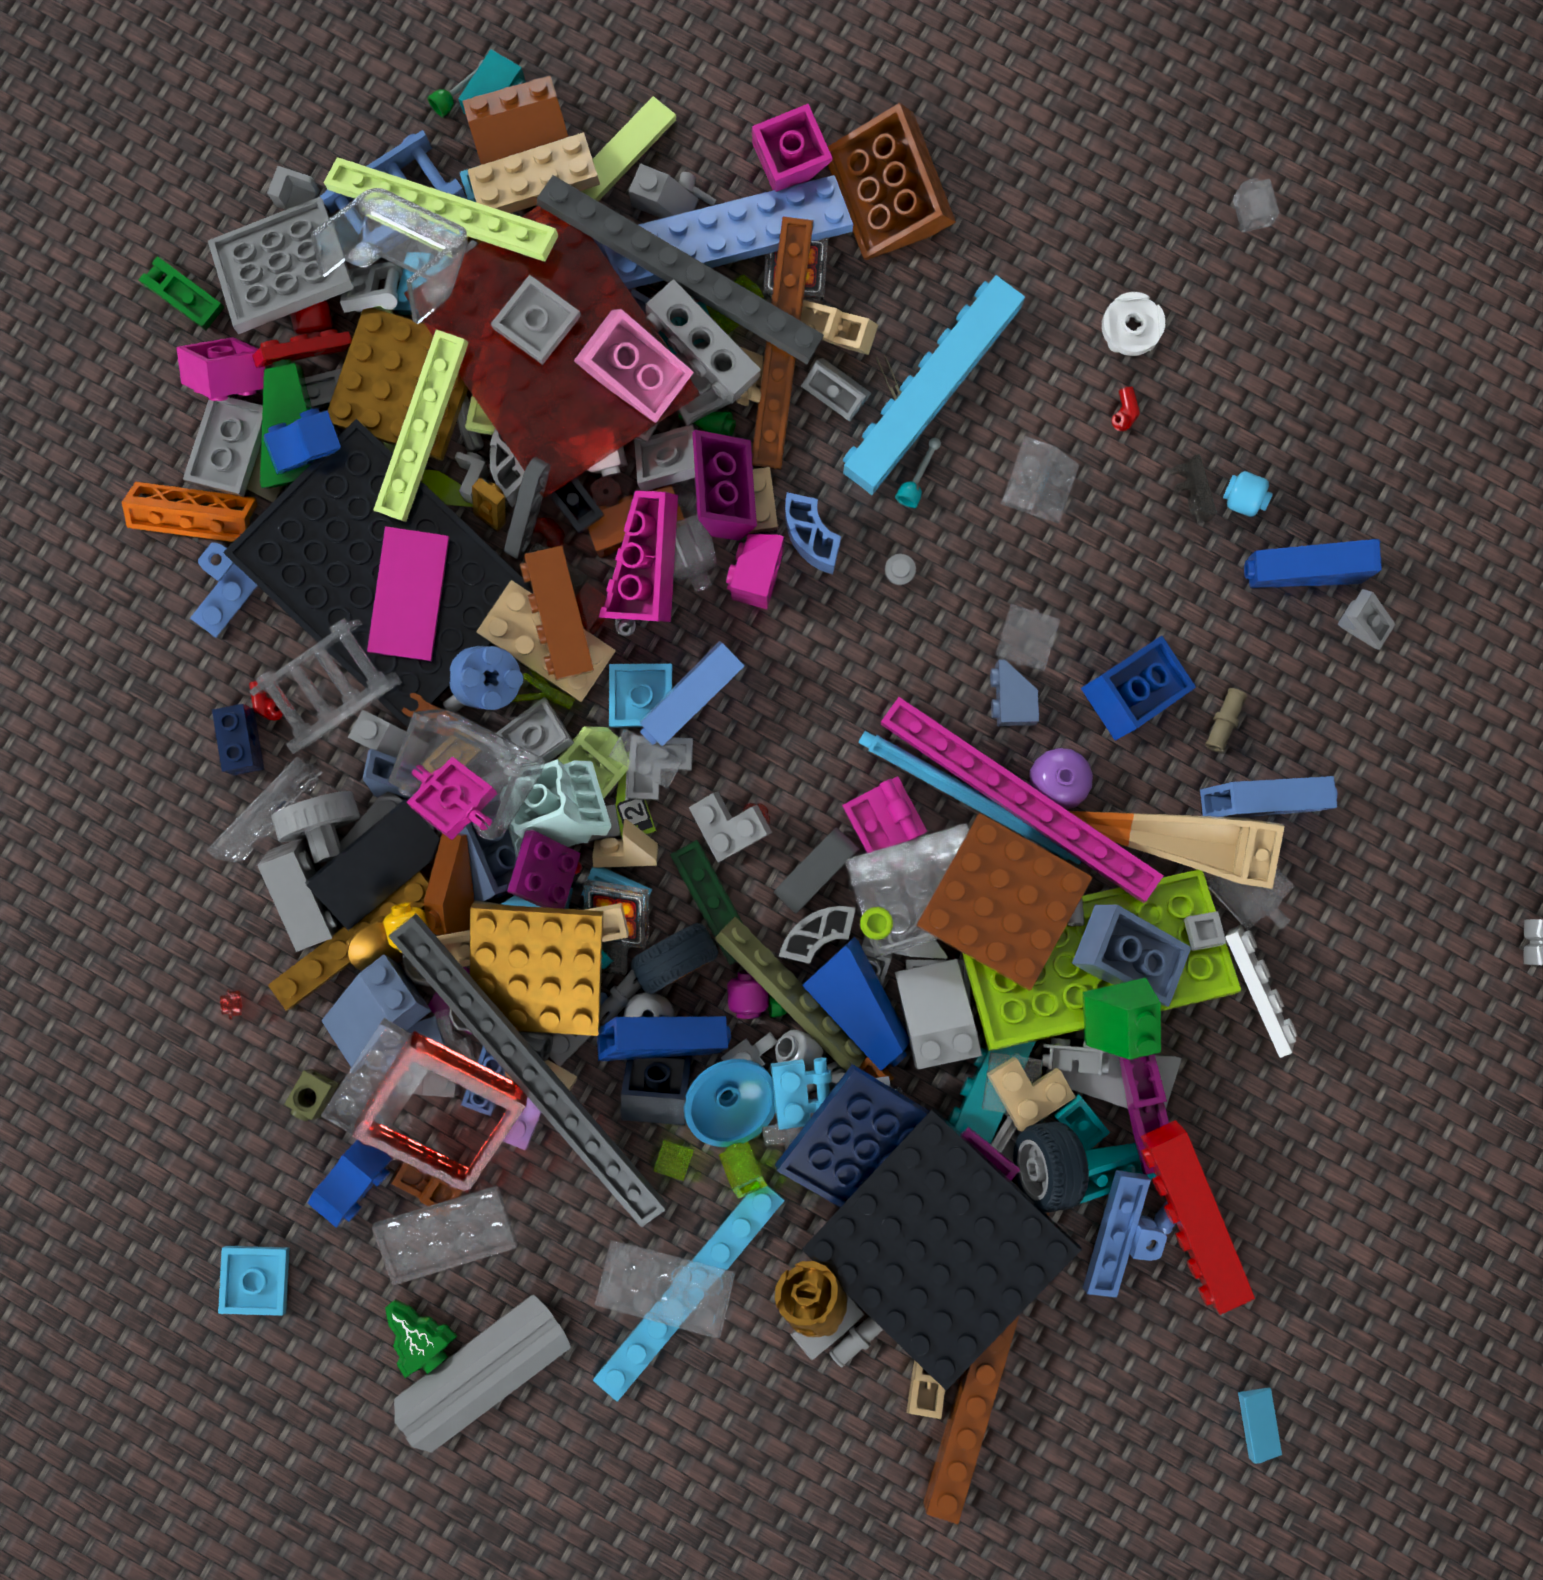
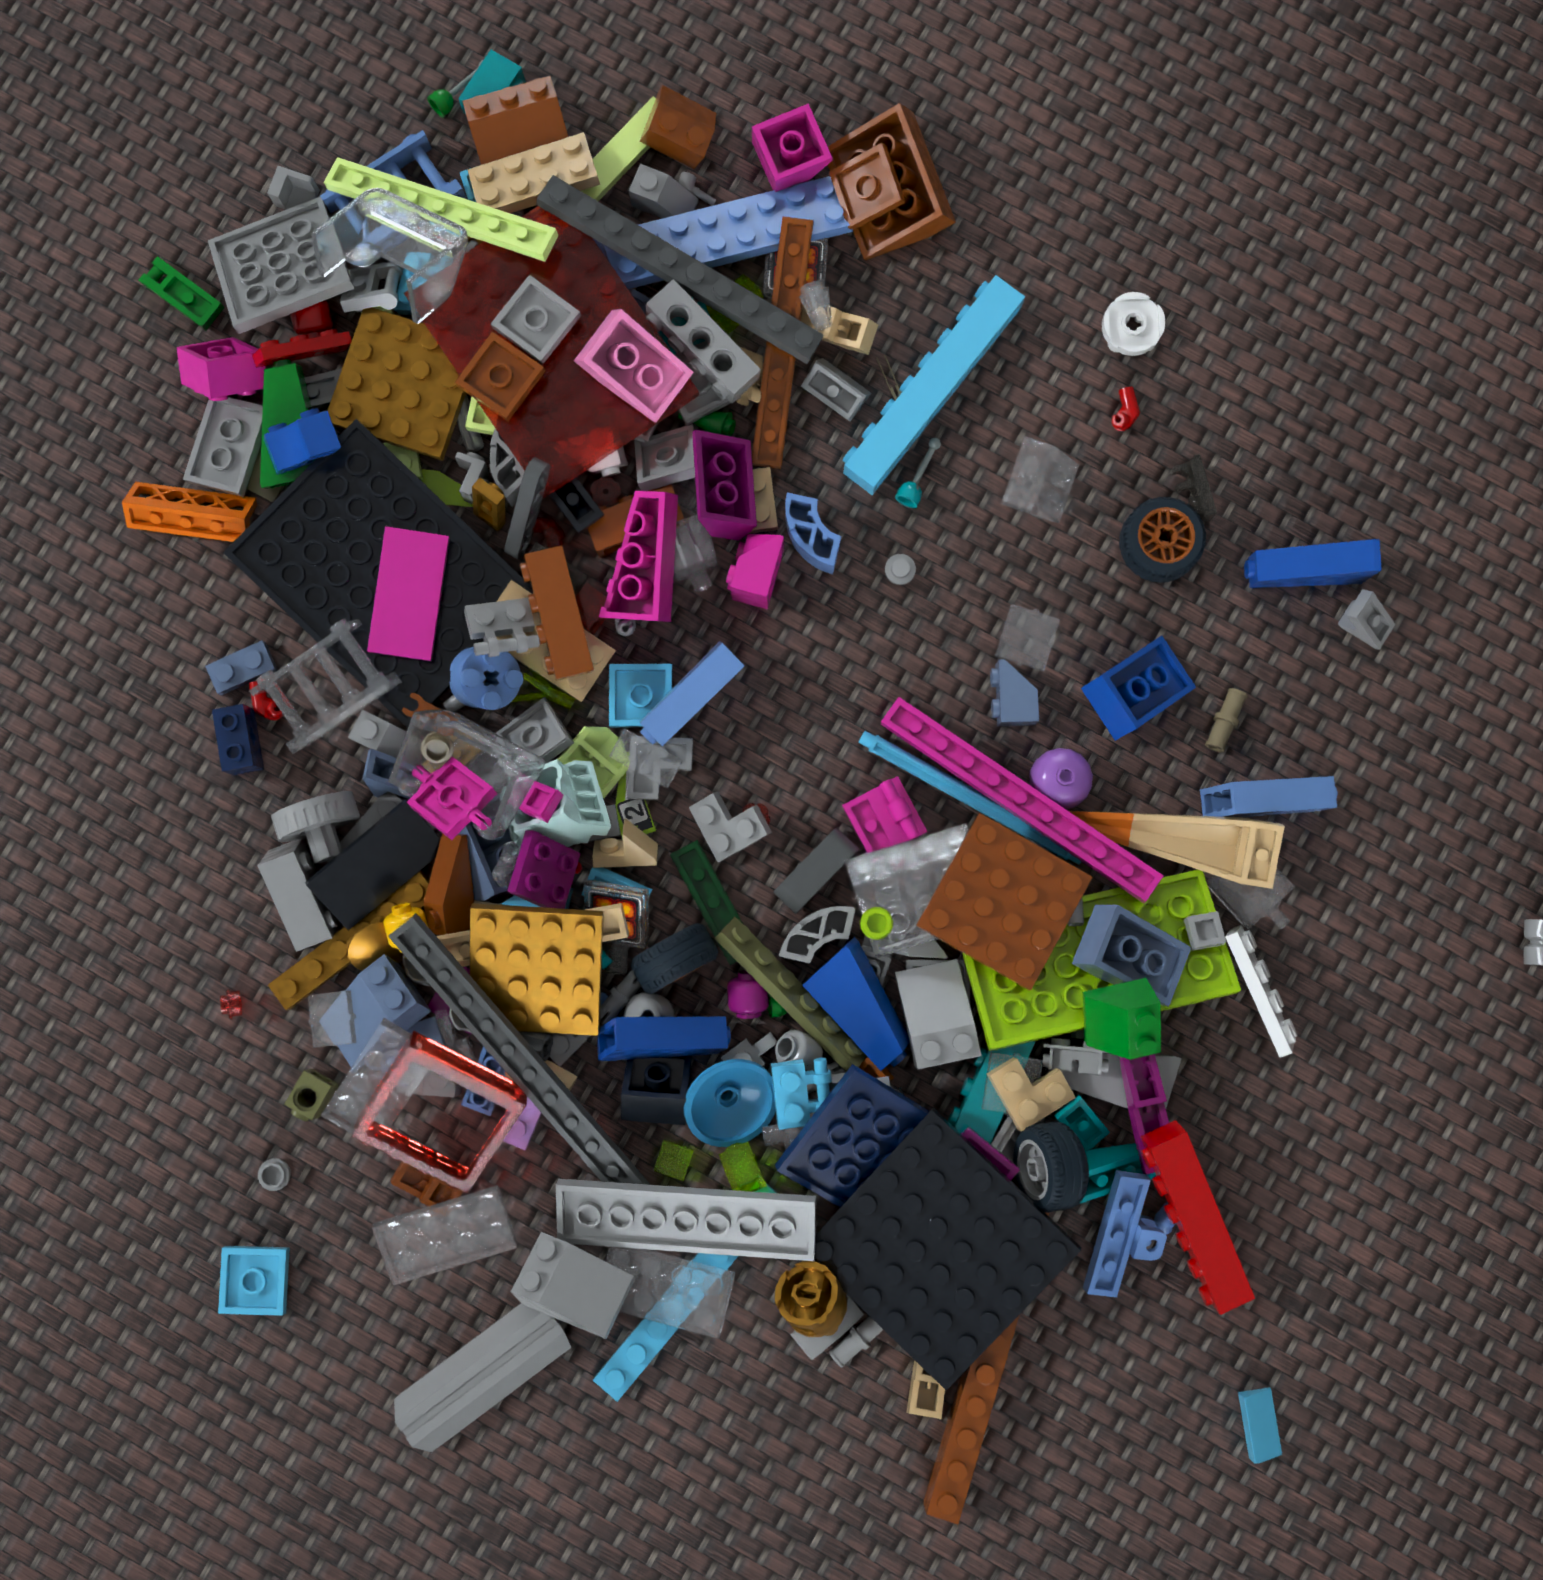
medium blue plate [190,543,258,638] -> none
clear plate [206,757,323,862] -> none
blue brick [308,1133,393,1228] -> none
yellowish green plate [374,329,469,522] -> none
green rock [385,1299,457,1378] -> none
medium azure head [1223,471,1273,517] -> none
clear brick [1233,178,1279,233] -> none
none -> sand blue plate [205,640,278,696]
none -> light grey plate [258,1158,291,1191]
none -> clear piece [308,990,357,1048]
none -> dark tan plate [421,732,454,763]
none -> dark orange plate [455,332,545,421]
none -> light grey plate [464,598,540,657]
none -> clear arm [492,842,519,887]
none -> light grey slope [511,1232,635,1339]
none -> dark pink tile [519,781,564,823]
none -> light grey plate [556,1179,816,1261]
none -> dark orange slope [640,85,717,169]
none -> clear cone [799,280,833,331]
none -> plate [829,143,906,230]
none -> wheel [1119,497,1206,583]

